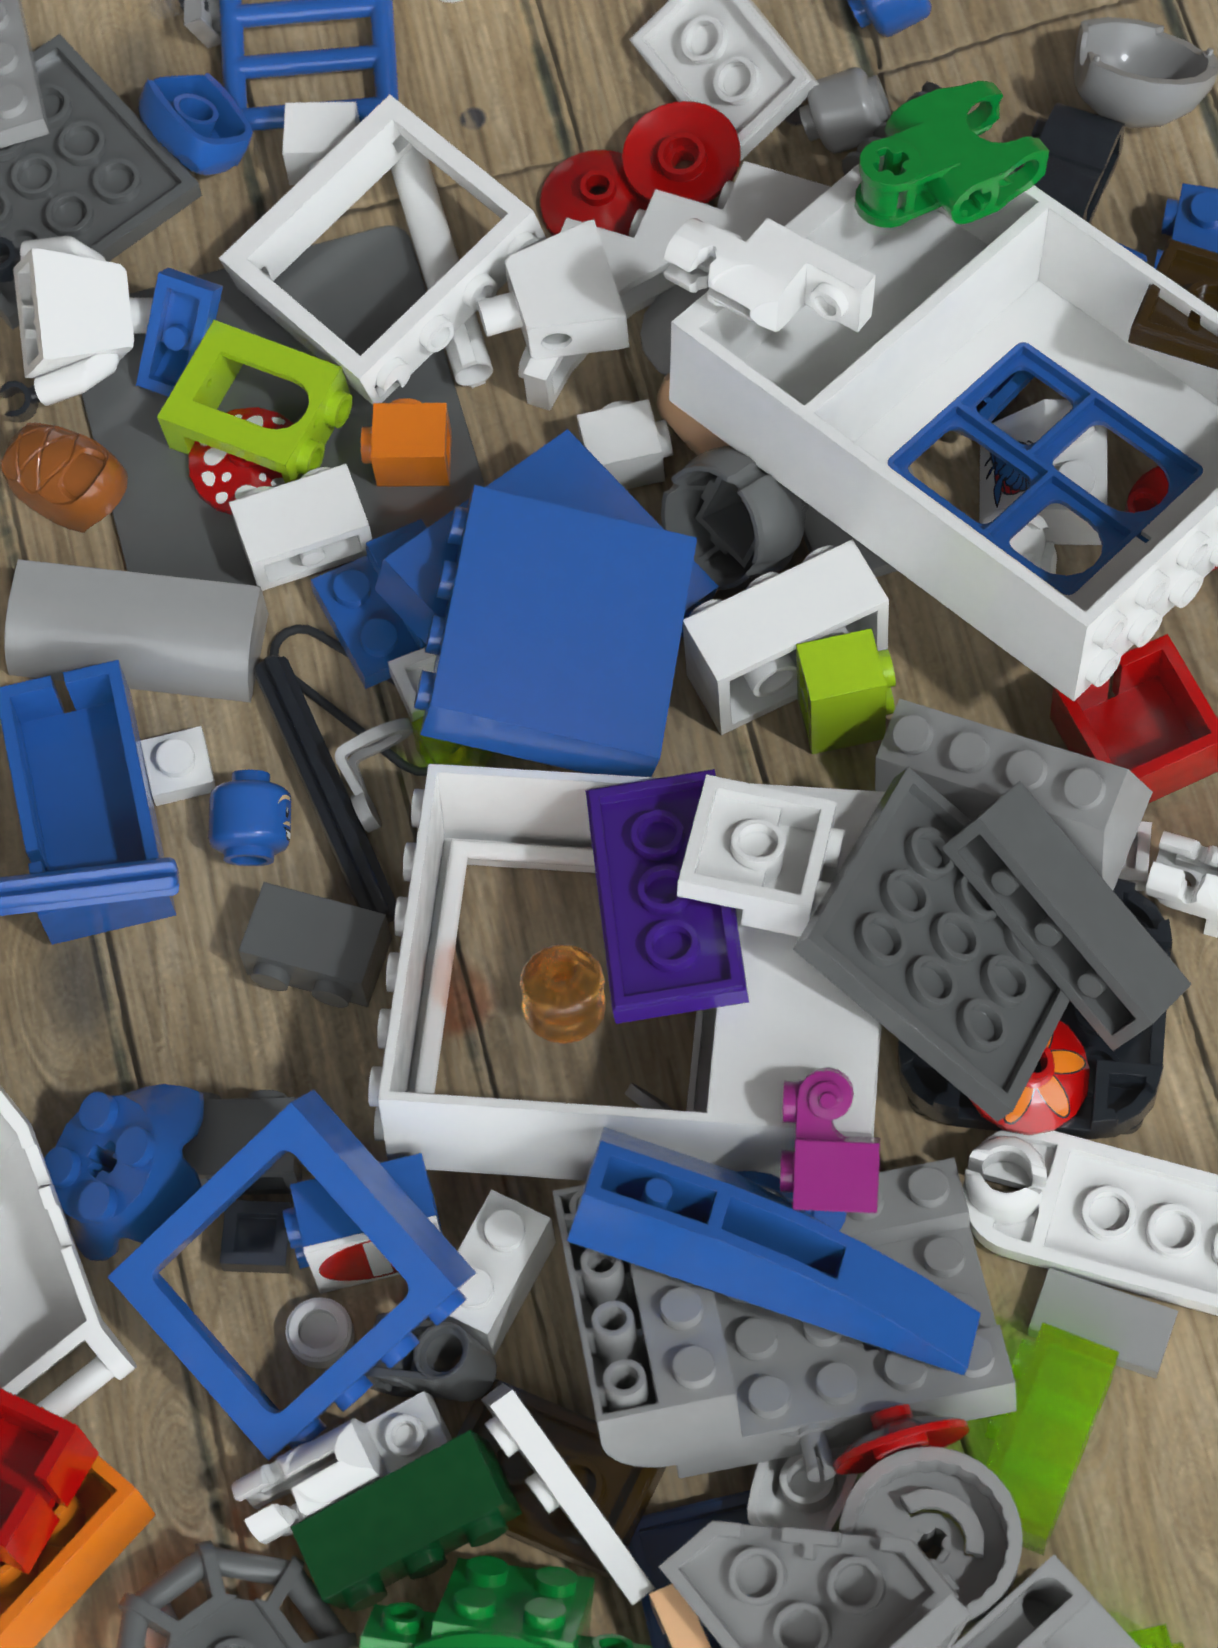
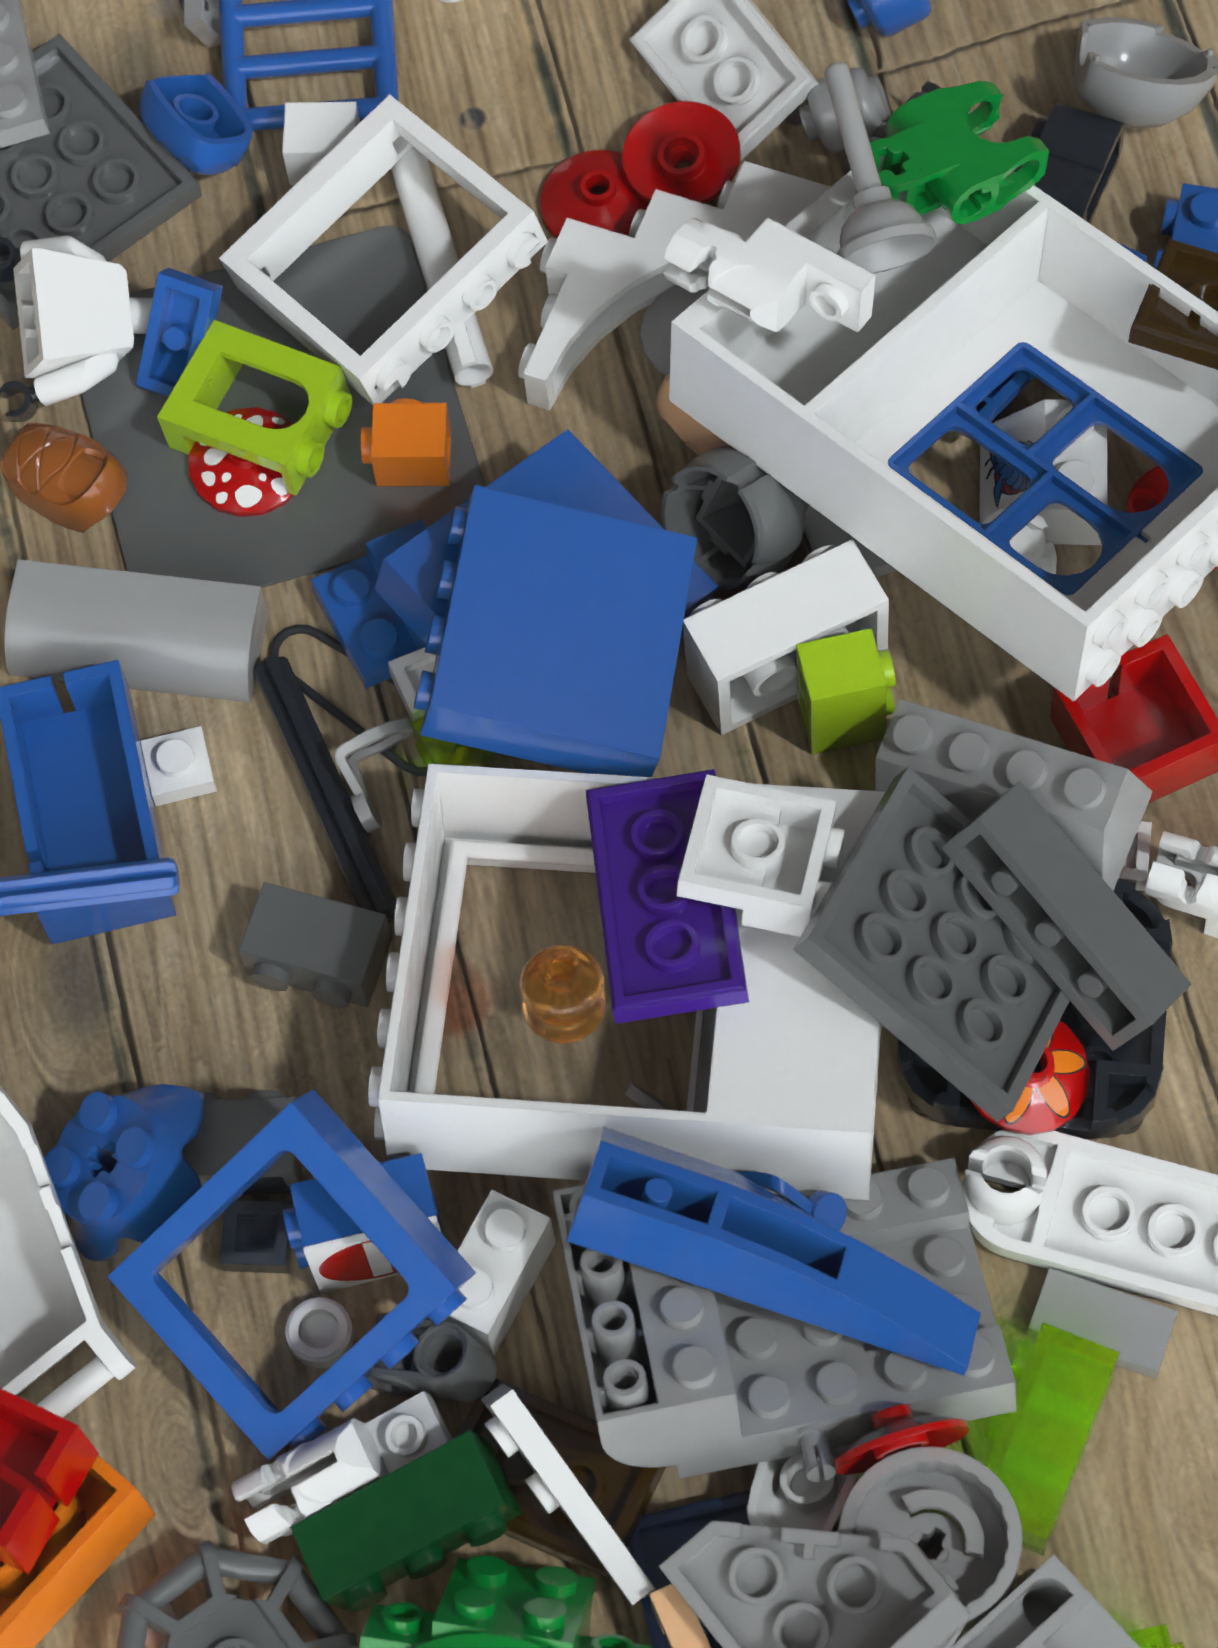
blue head [208,770,291,866] -> none
white brick [229,464,372,591] -> none
white torso [477,219,629,359] -> none
white brick [577,399,673,490] -> none
magenta brick [780,1067,880,1213] -> none
none -> light grey piece [824,62,938,274]

